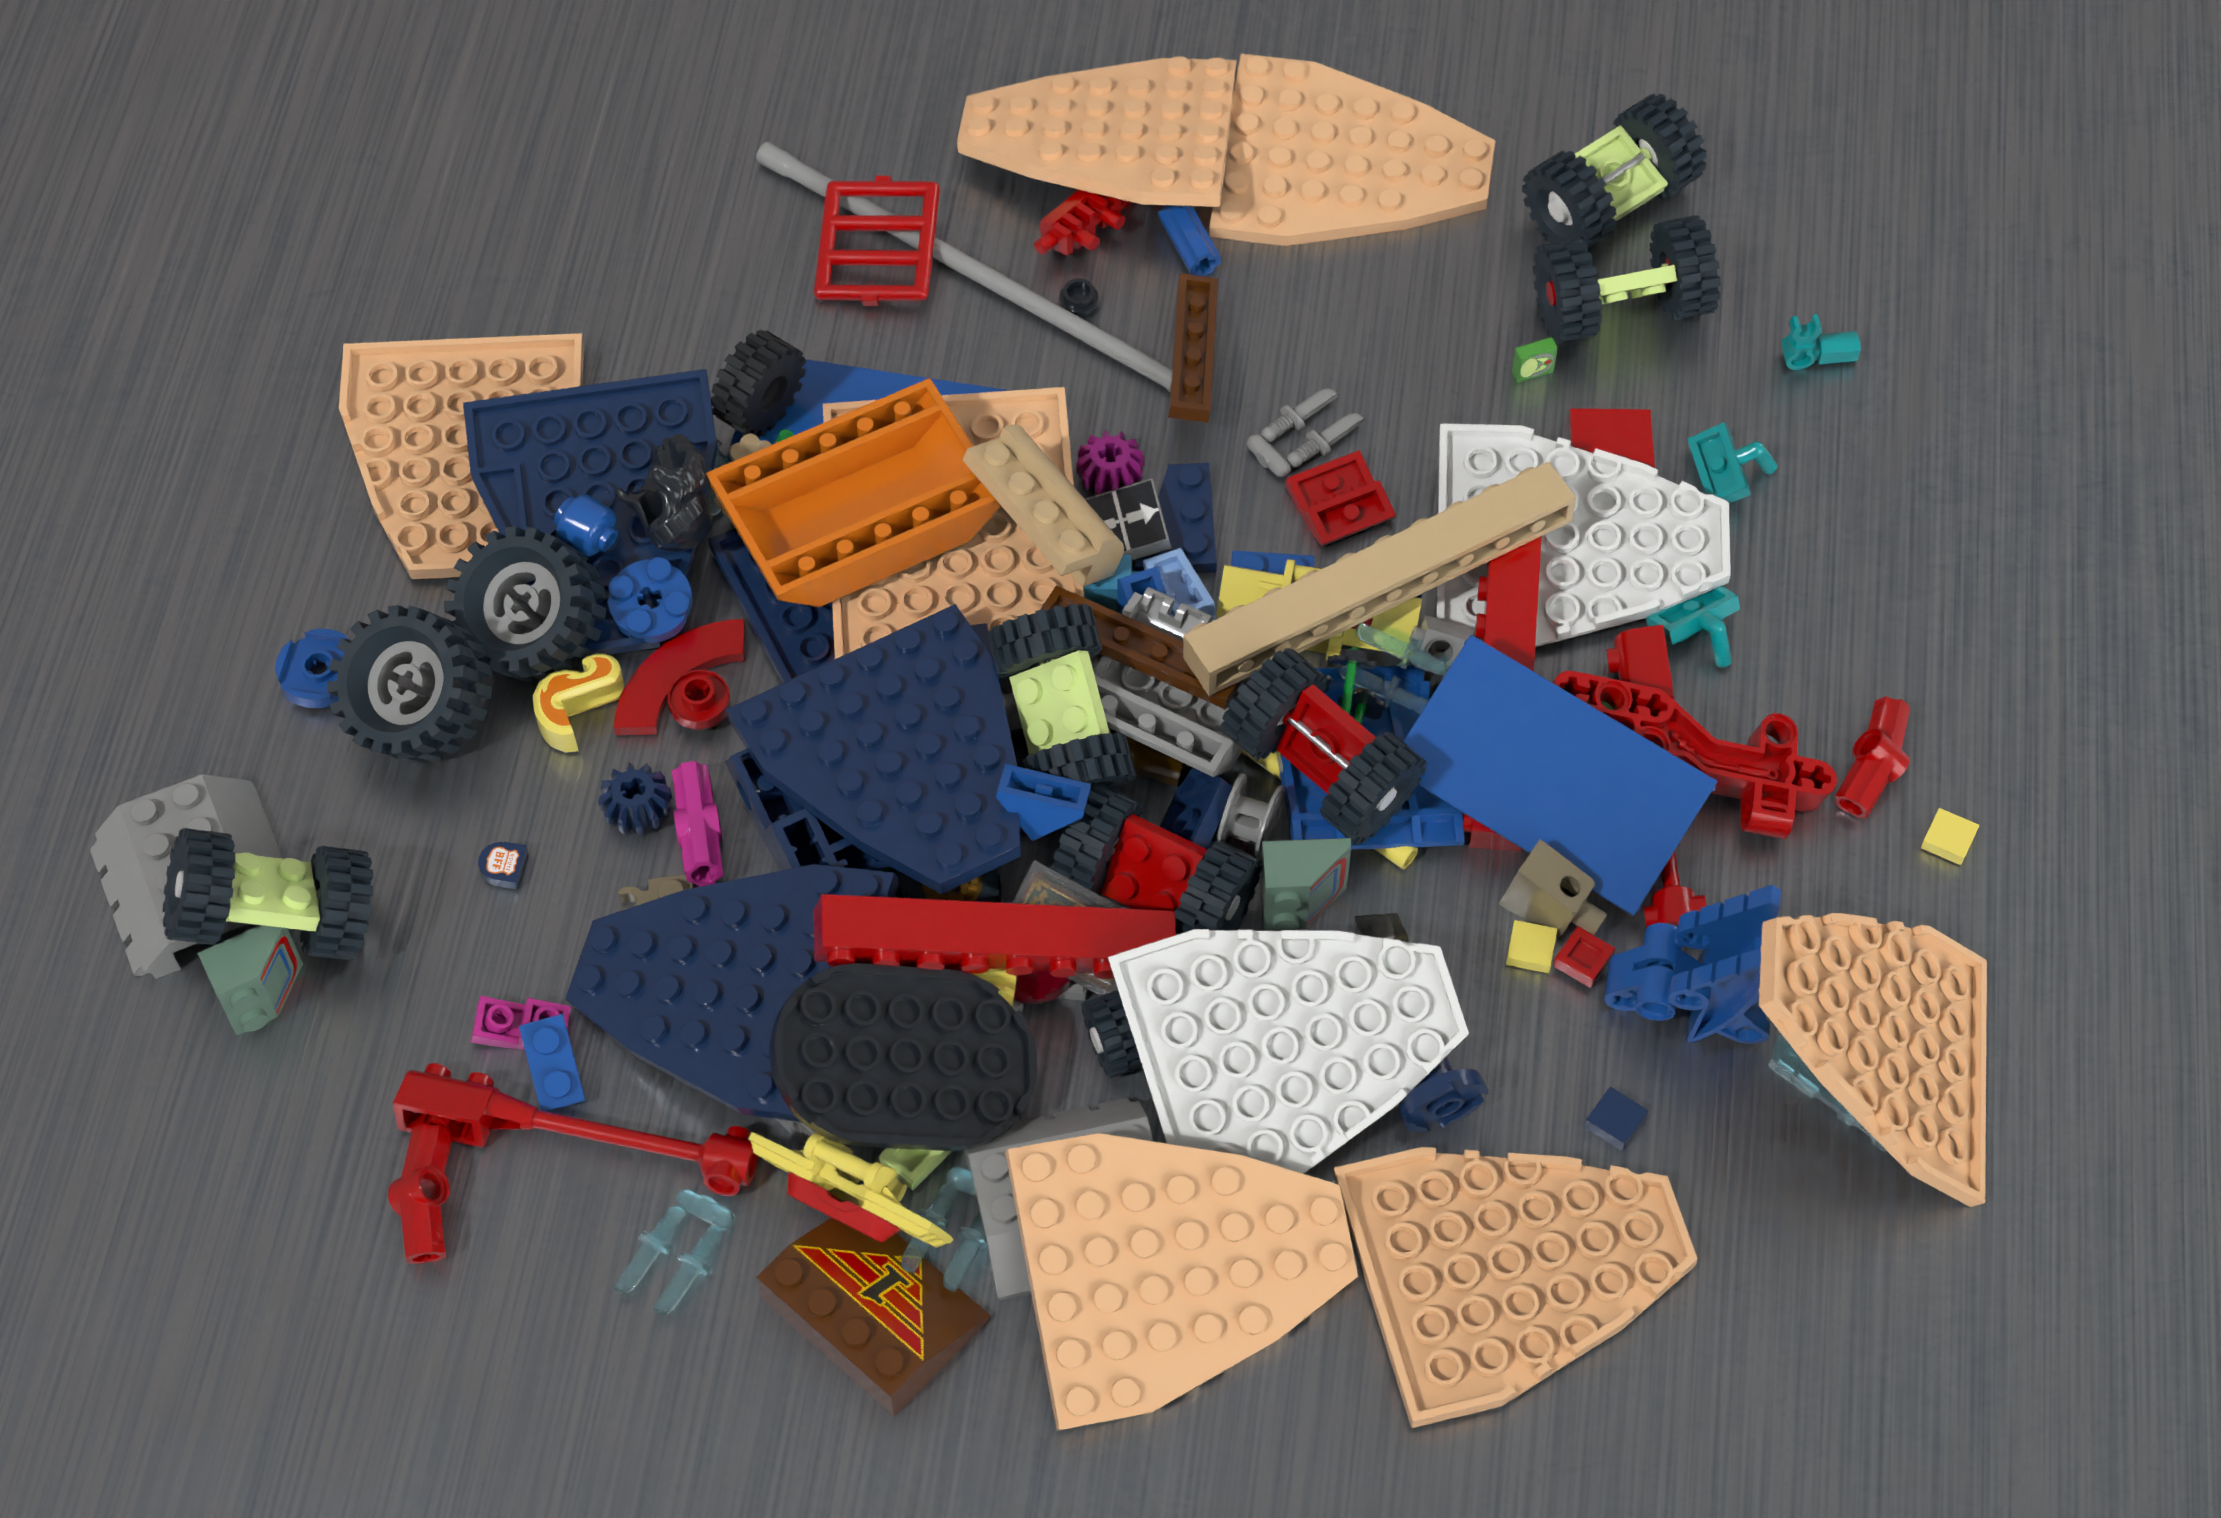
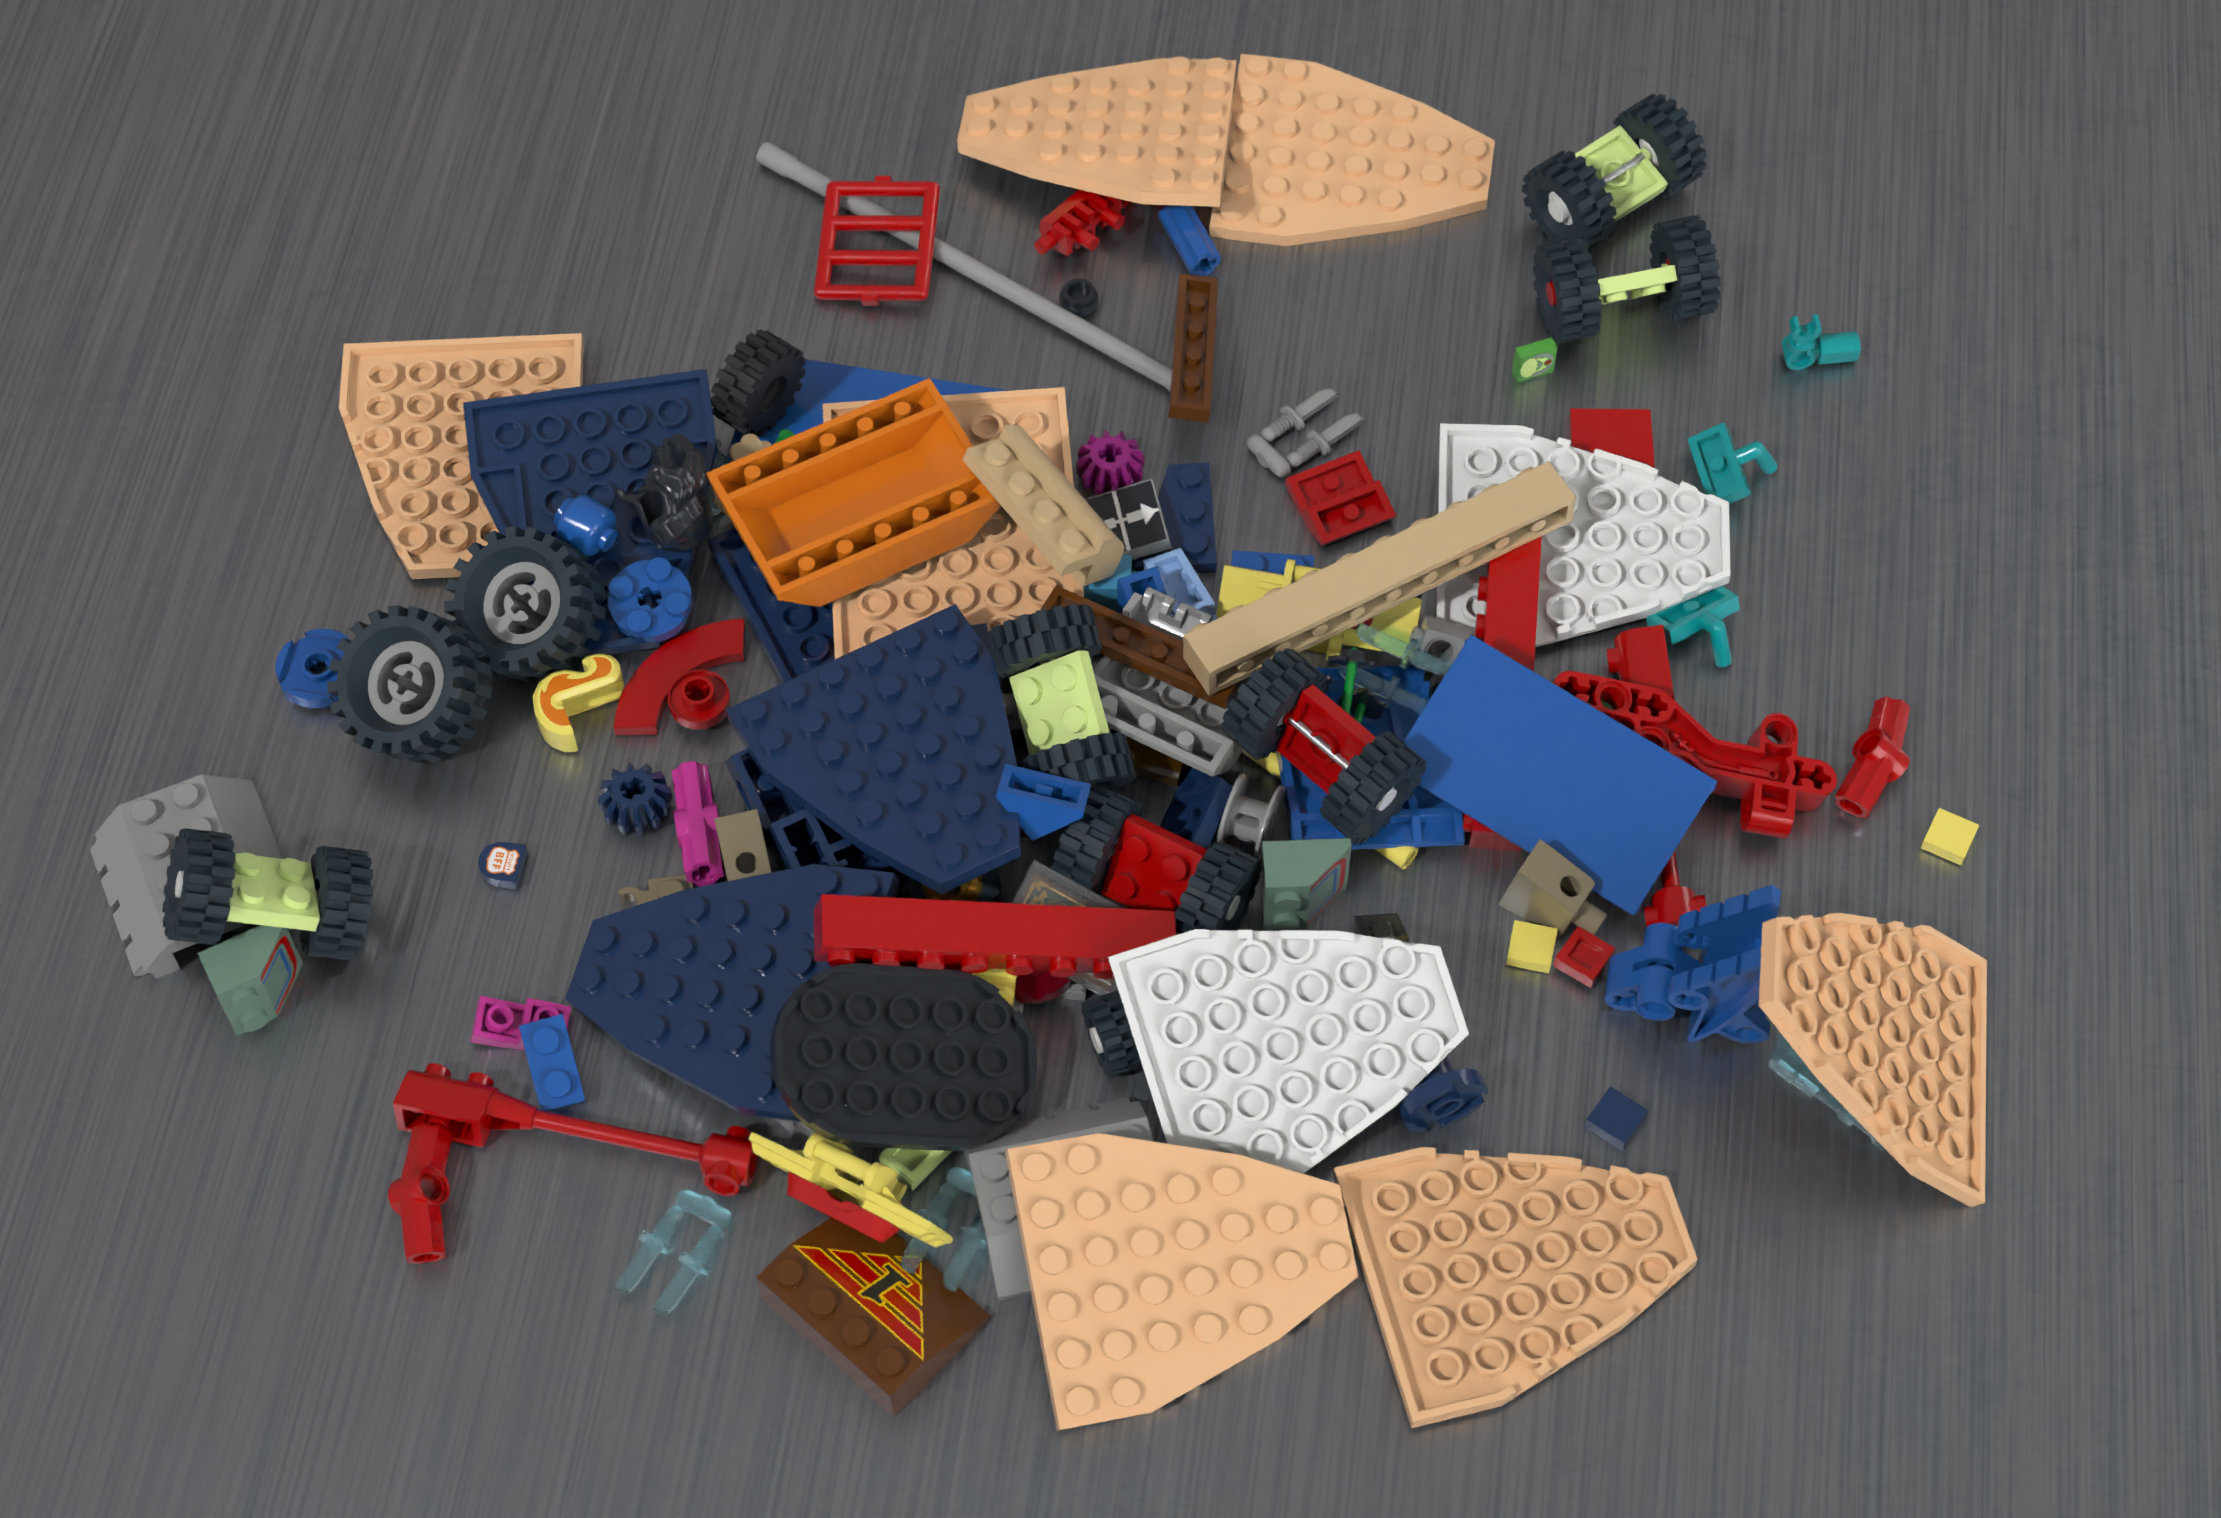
none -> dark tan torso [714,809,771,881]

